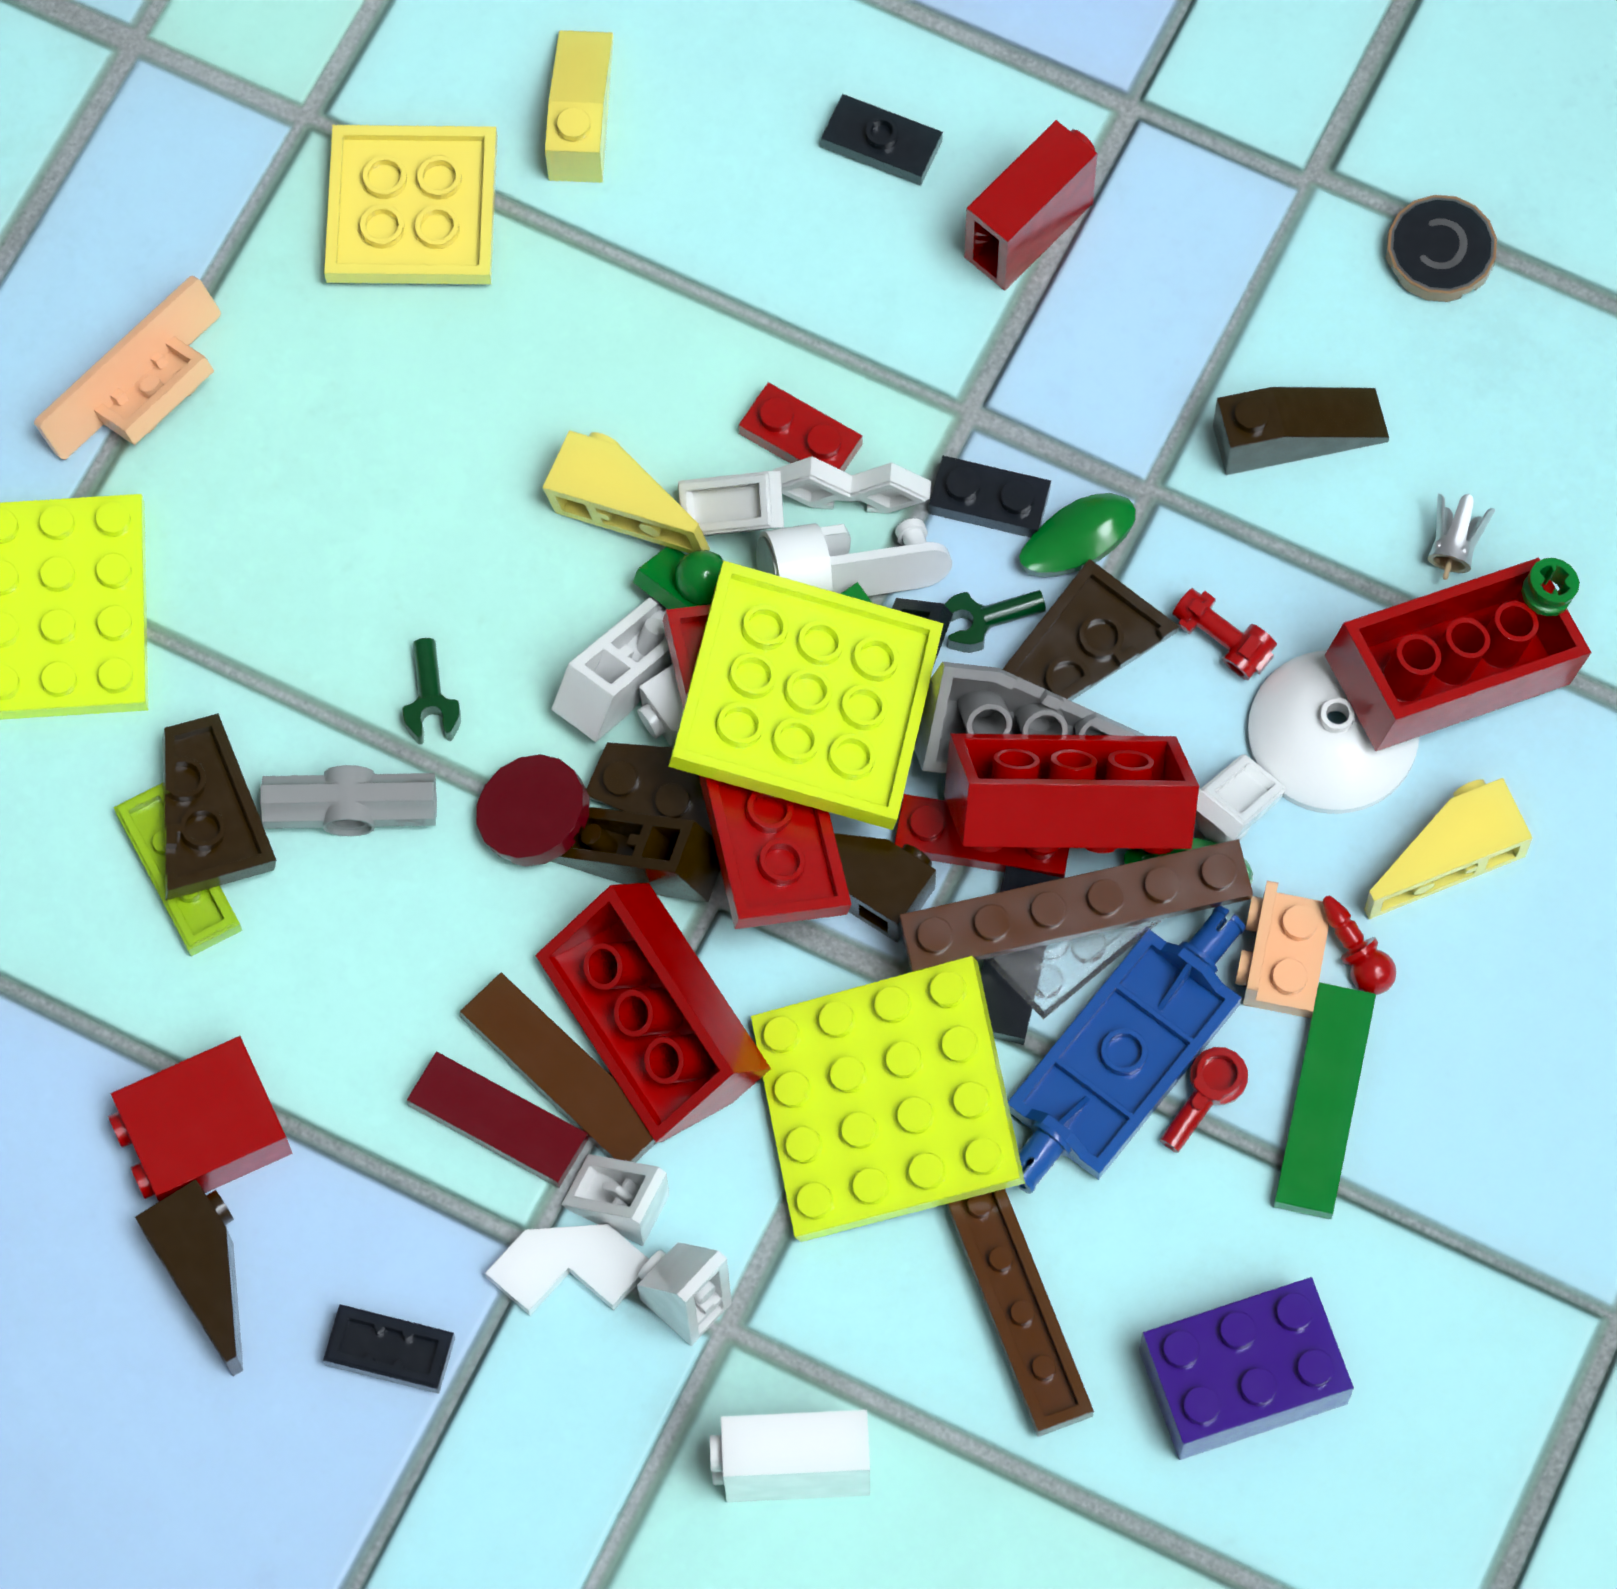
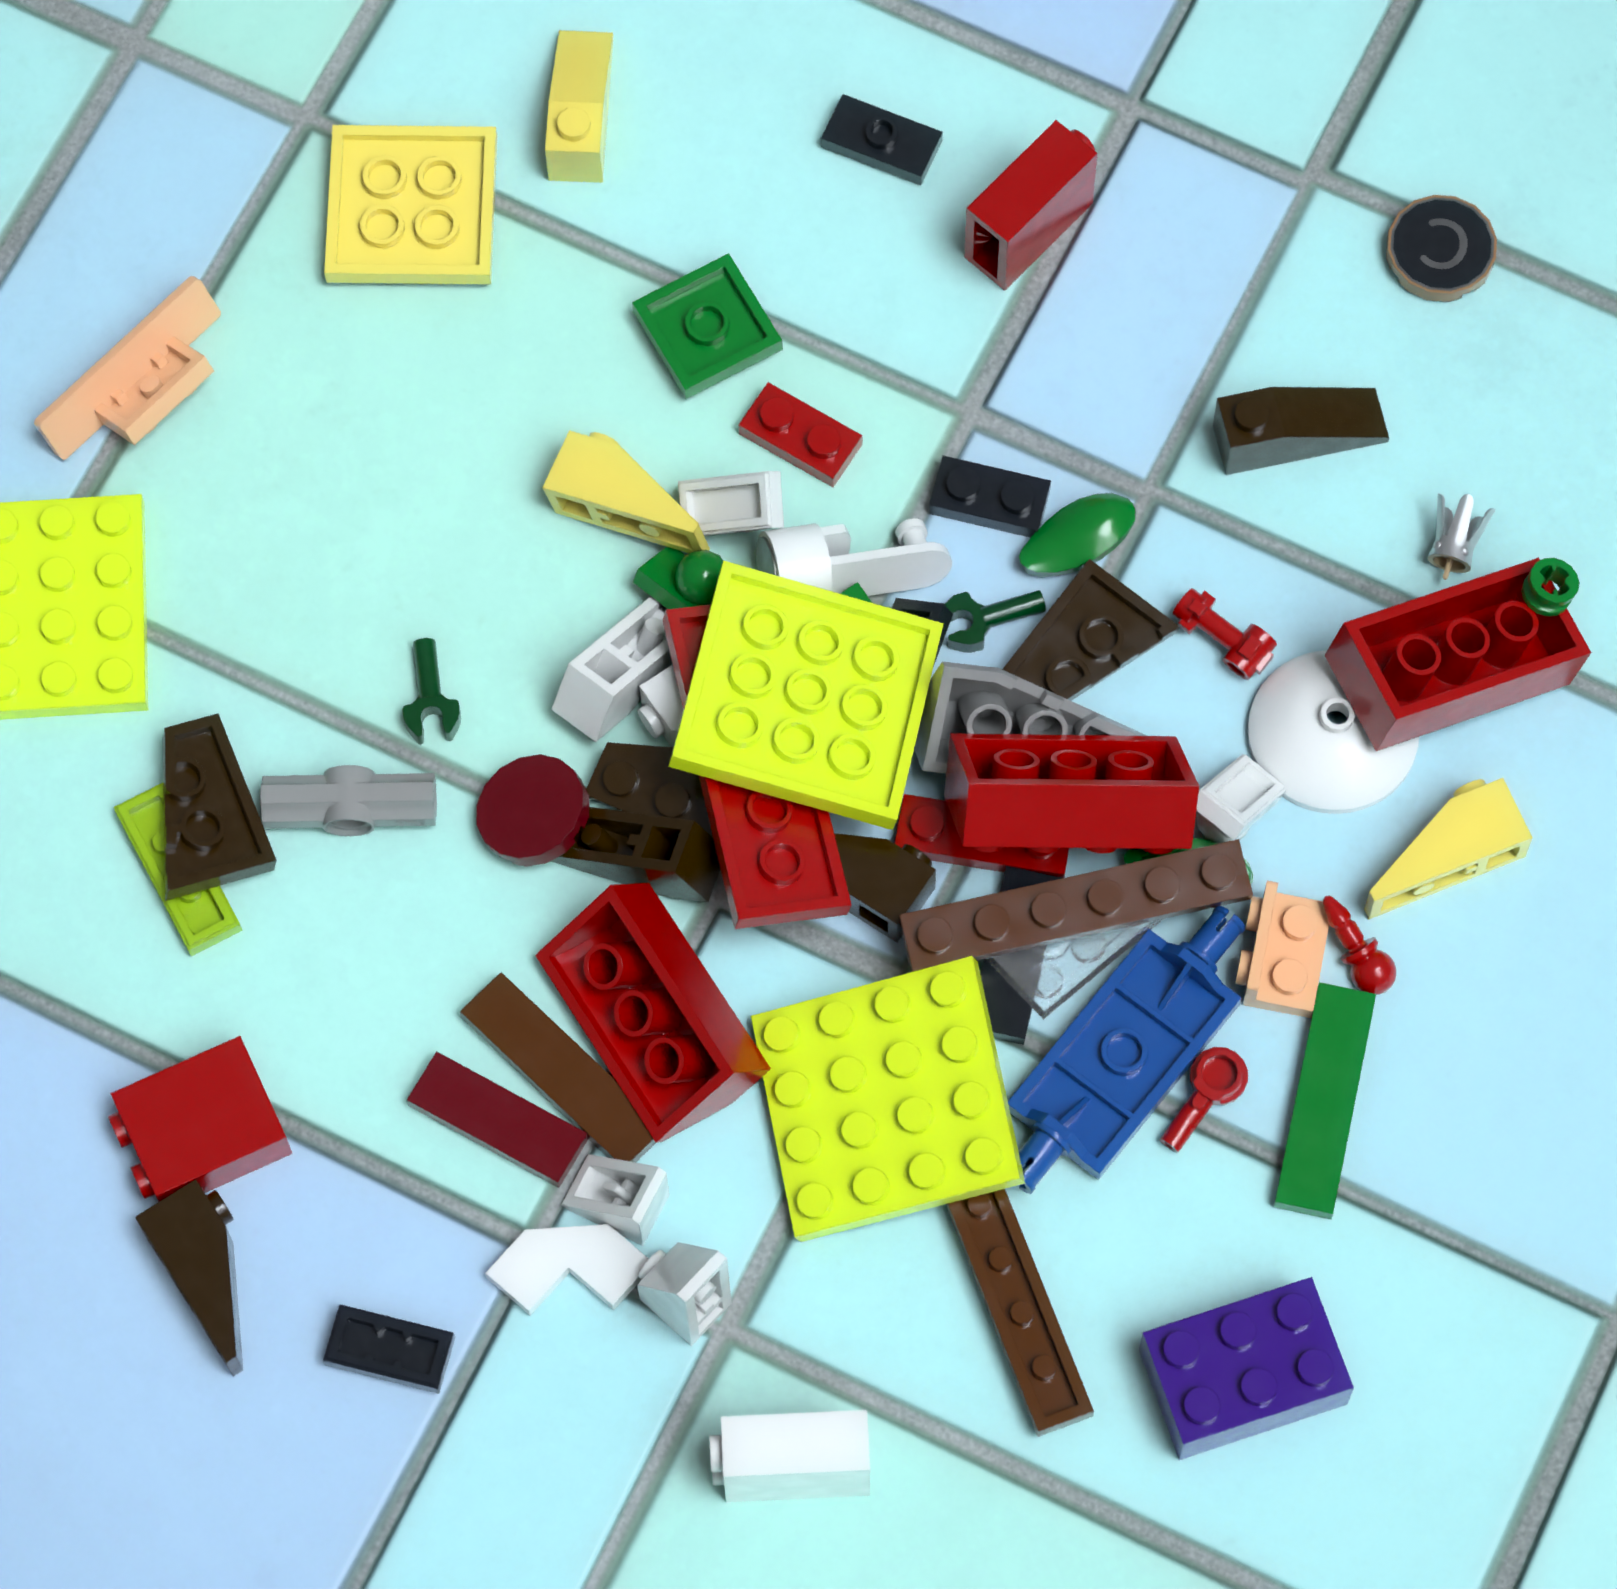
white tile [773,456,931,513] -> none
none -> green plate [632,253,783,399]

